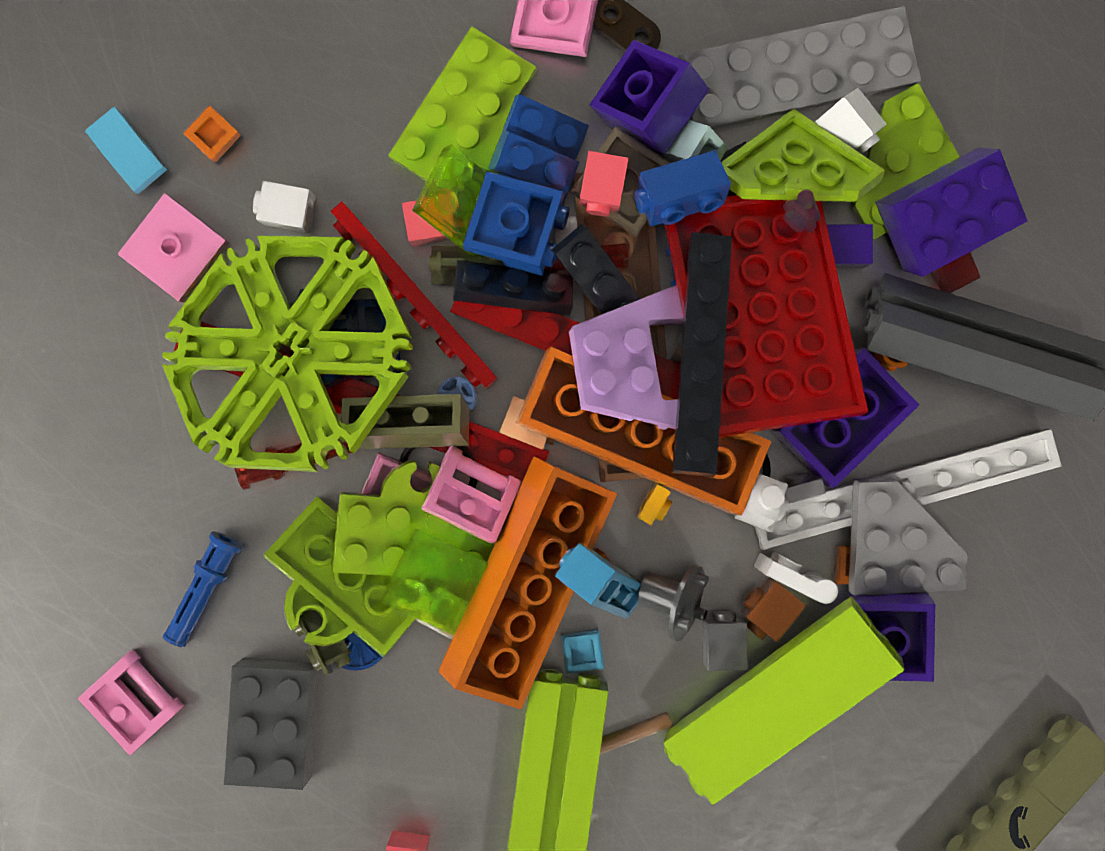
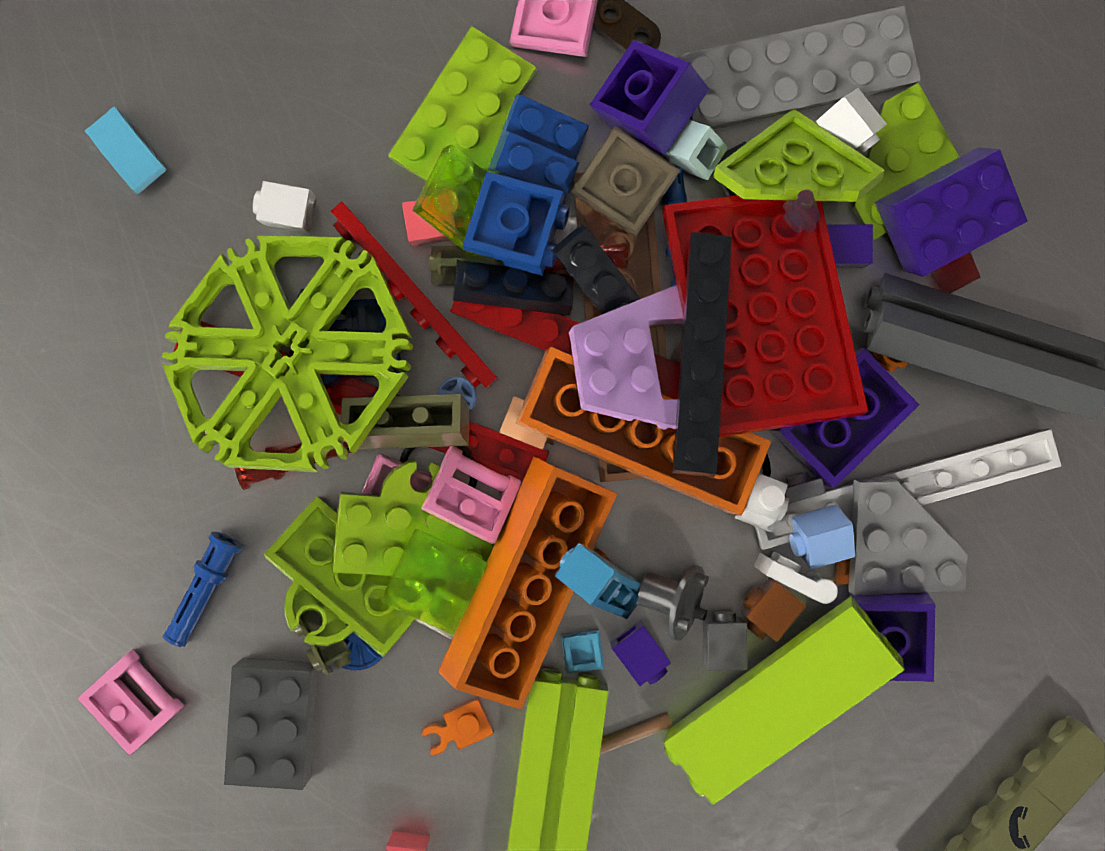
bright pink plate [118,193,229,302] -> none
orange plate [183,105,241,163] -> none
coral brick [579,151,629,217] -> none
blue brick [633,150,731,227] -> none
yellow plate [636,482,672,526] -> none
none -> orange plate [421,696,494,755]
none -> dark purple brick [610,620,671,686]
none -> light blue brick [789,504,855,570]

